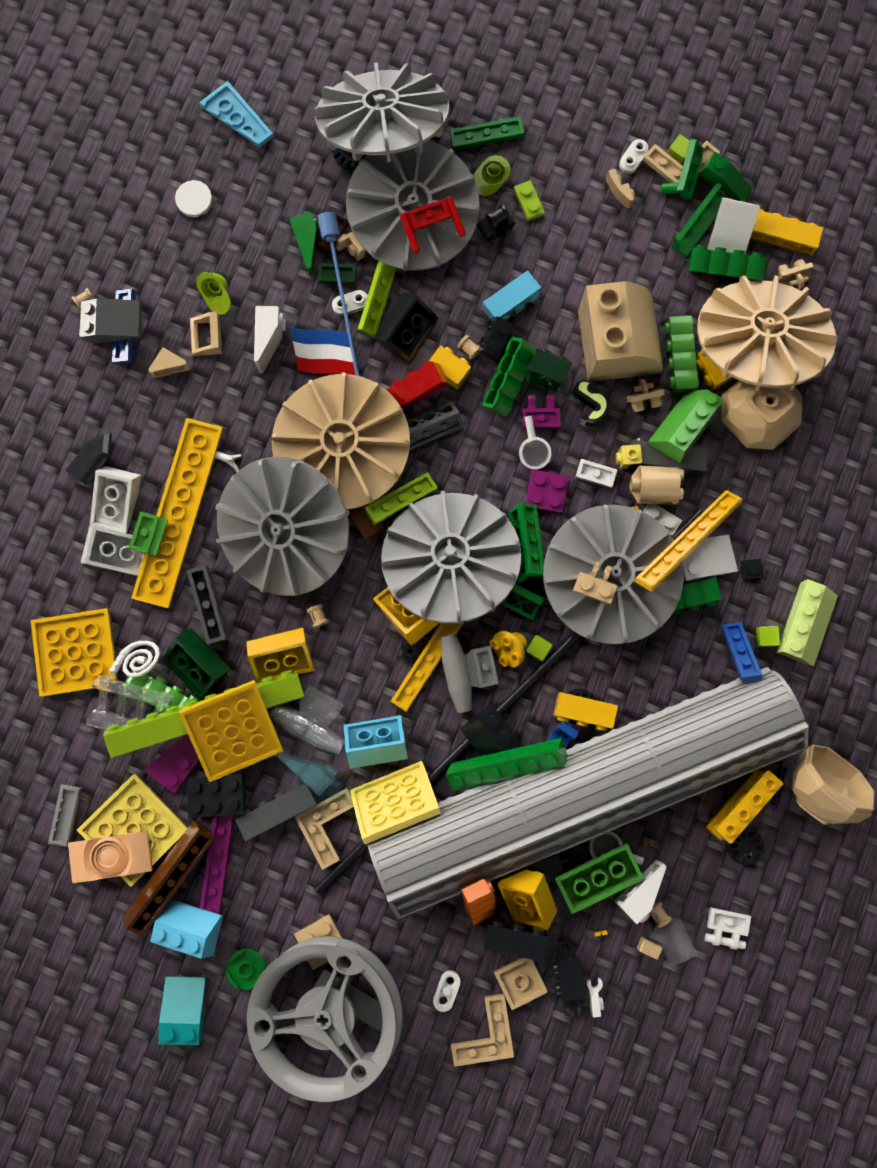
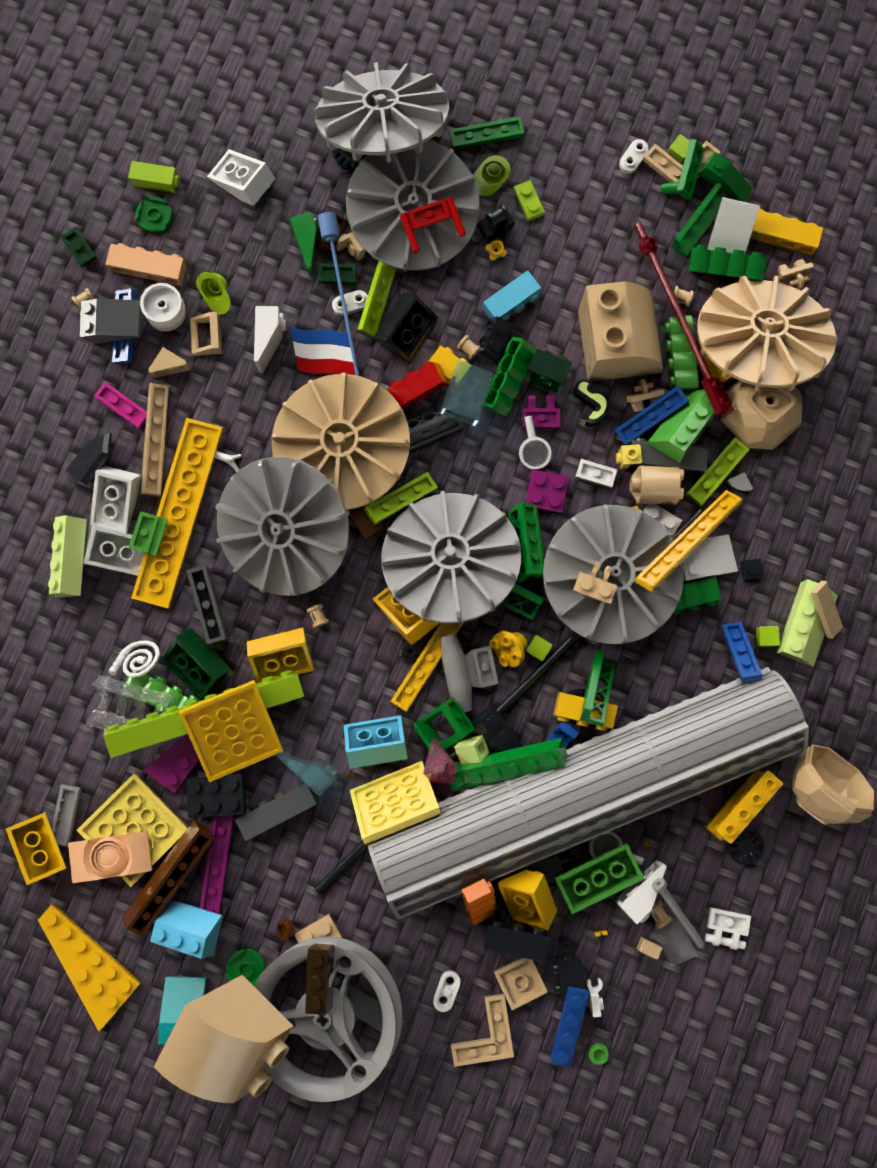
yellow plate [31,608,119,697] -> none
white tile [175,180,213,218] -> none
medium azure wing [199,81,274,148] -> none
clear plate [269,685,345,755] -> none
tan plate [295,788,354,870] -> none
tan slope [606,169,635,209] -> none
black bar [770,766,787,806] -> none
none -> yellow slope [6,813,66,885]
none -> yellow wing [38,904,141,1032]
none -> yellowish green slope [48,515,87,598]
none -> dark green plate [60,227,98,268]
none -> dark pink tile [94,382,147,430]
none -> light nougat brick [105,243,187,286]
none -> lime brick [128,161,180,193]
none -> green tile [135,197,173,234]
none -> white wheel [140,283,187,331]
none -> tan tile [140,383,169,497]
none -> tan brick [154,975,293,1103]
none -> white slope [207,150,275,206]
none -> reddish brown tile [276,919,295,941]
none -> dark brown arch [305,943,335,1015]
none -> green window [413,697,476,757]
none -> clear pink slope [423,739,457,784]
none -> clear light blue slope [439,360,493,426]
none -> yellowish green brick [454,735,489,764]
none -> yellow plate [485,240,507,261]
none -> blue plate [550,986,589,1067]
none -> green fence [580,649,616,727]
none -> bright green plate [589,1043,609,1065]
none -> blue plate [615,386,689,445]
none -> dark red bar [634,222,734,415]
none -> light grey bar [652,878,705,949]
none -> tan bush [673,286,694,307]
none -> lime plate [686,437,750,506]
none -> light grey tile [726,472,753,492]
none -> tan tile [811,581,843,639]

